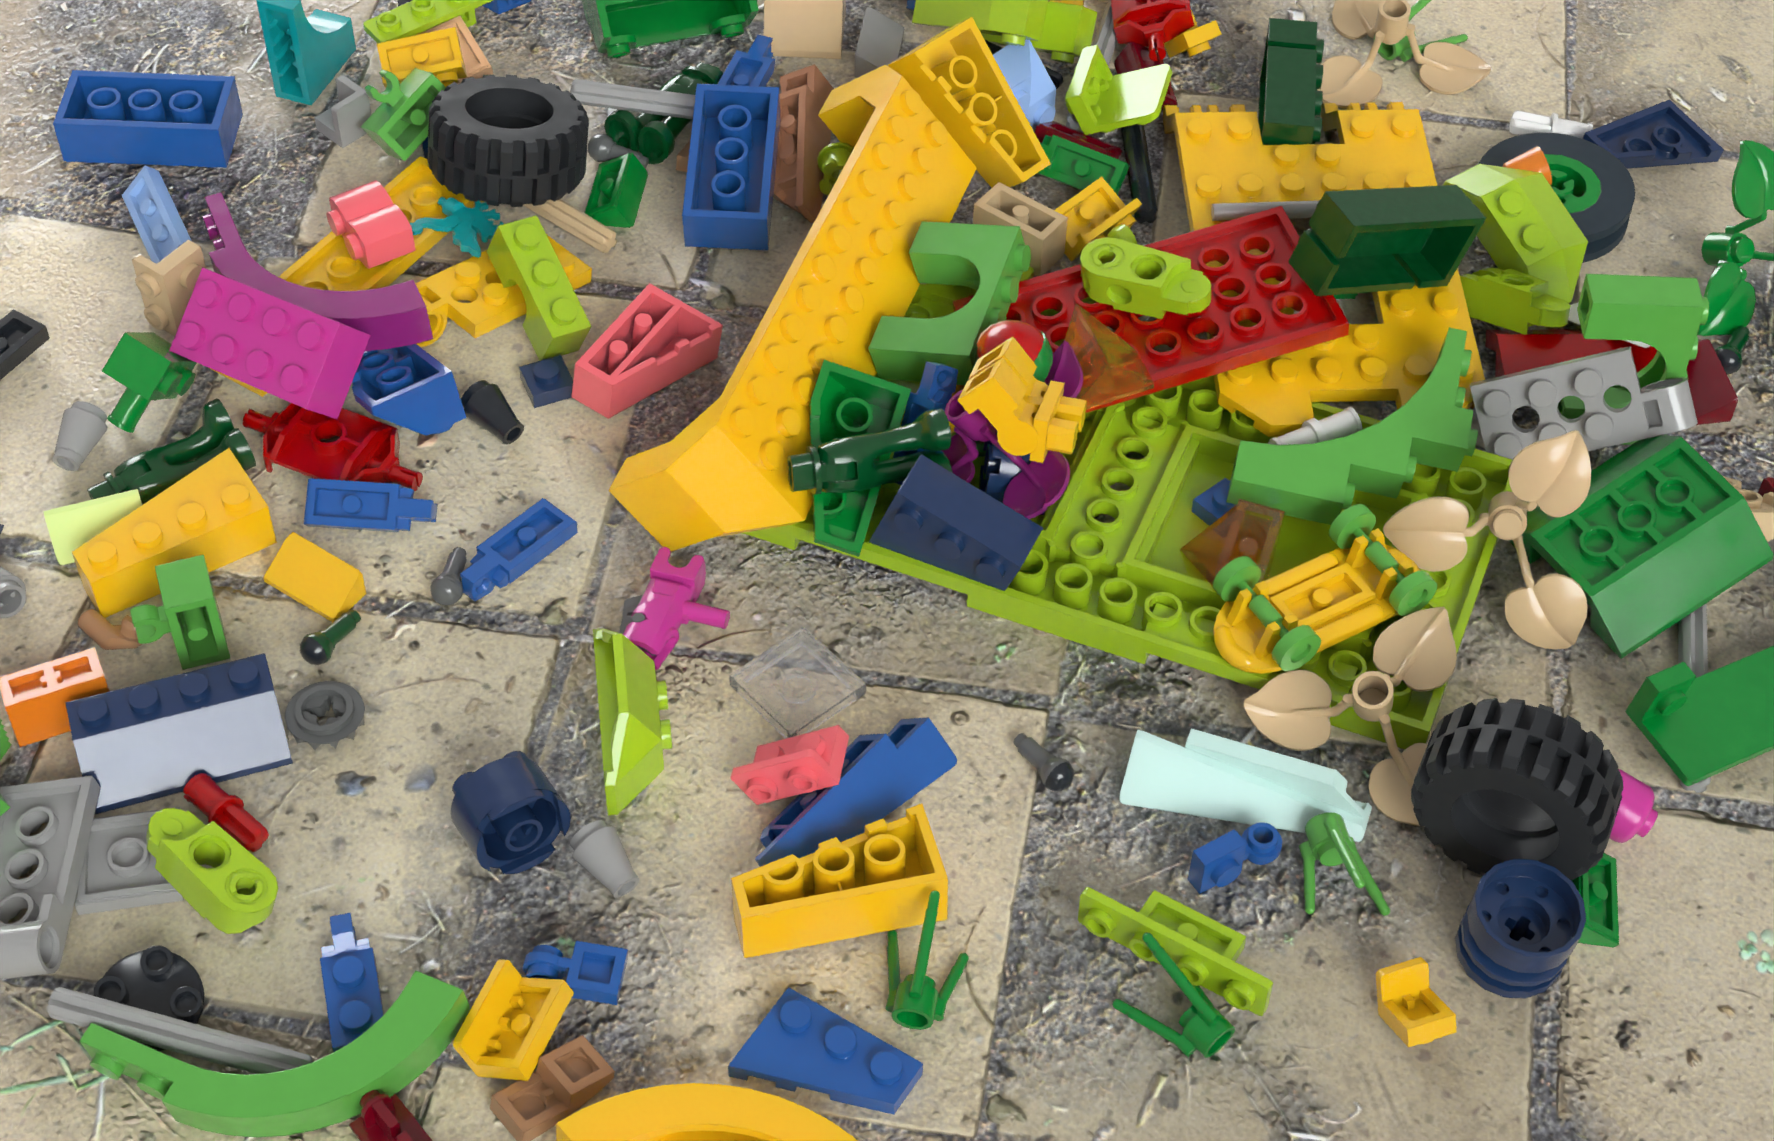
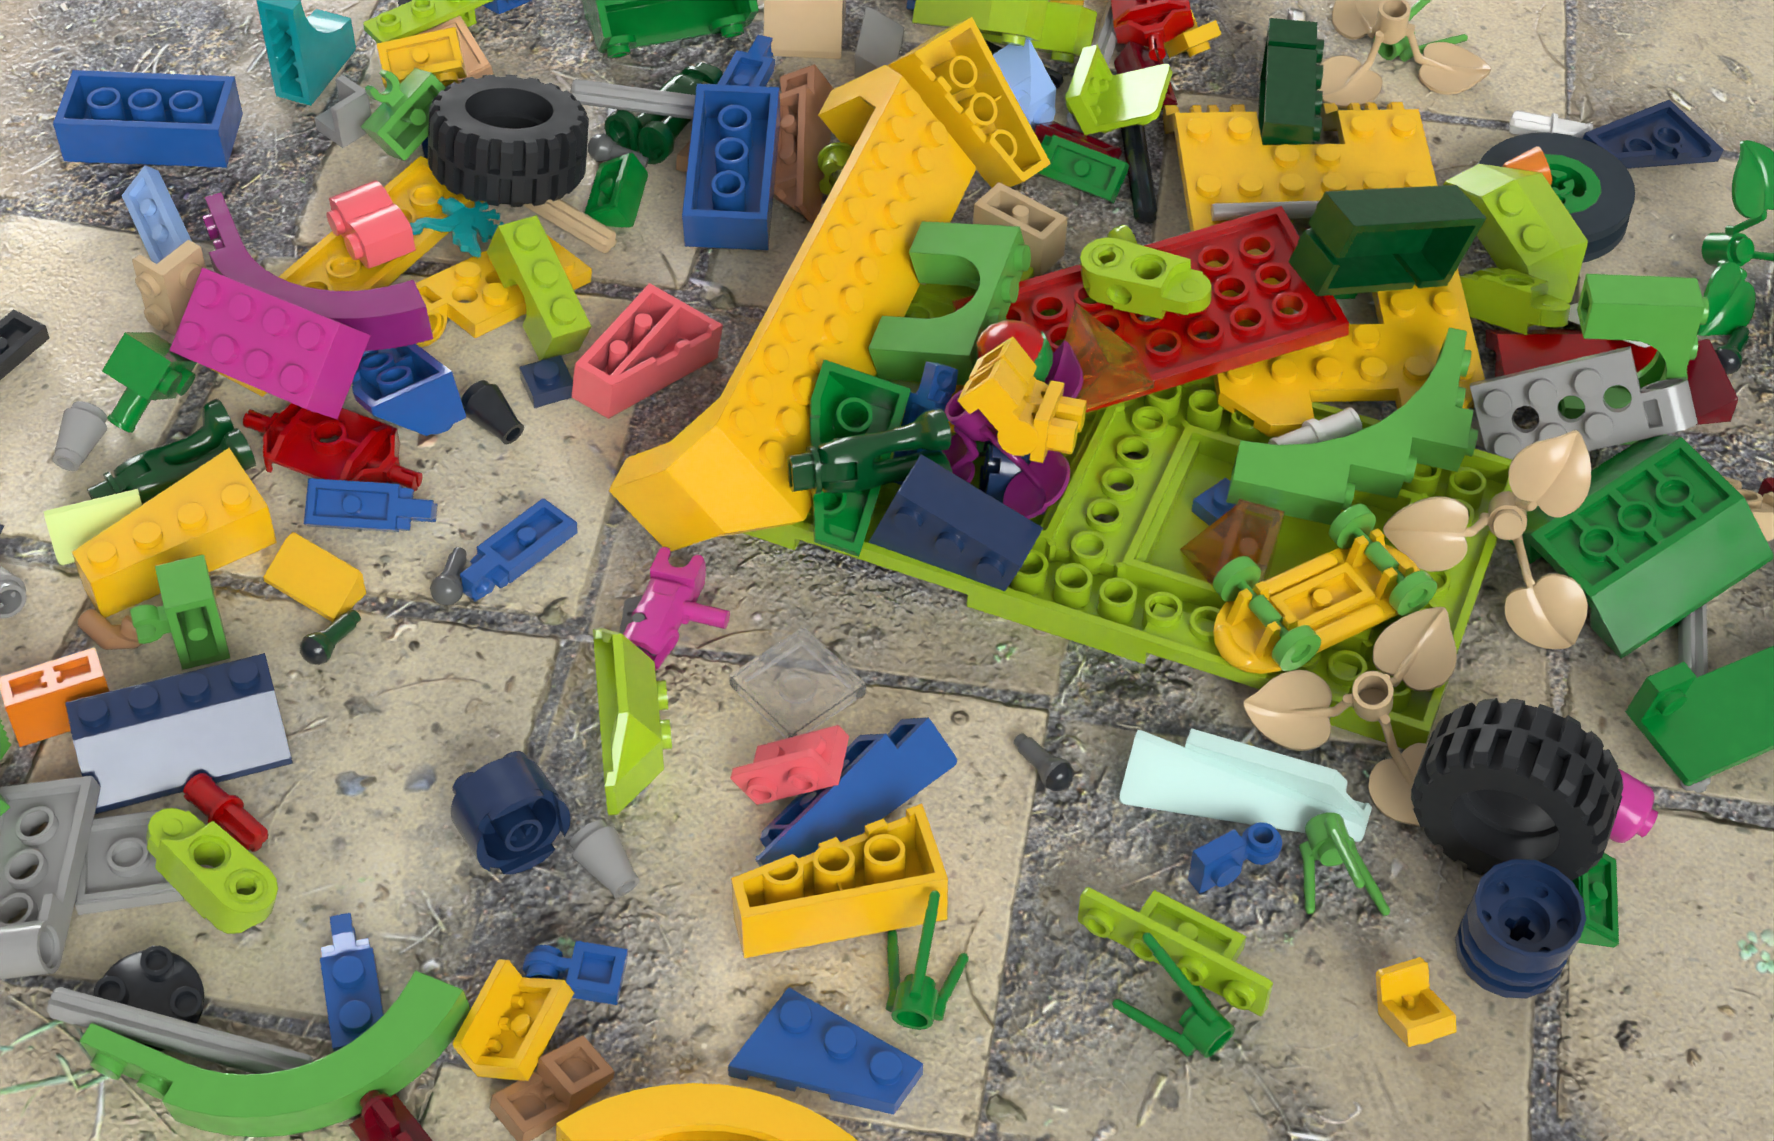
dark grey gear [285,681,365,750] -> none
yellow bracket [1054,177,1142,262] -> none

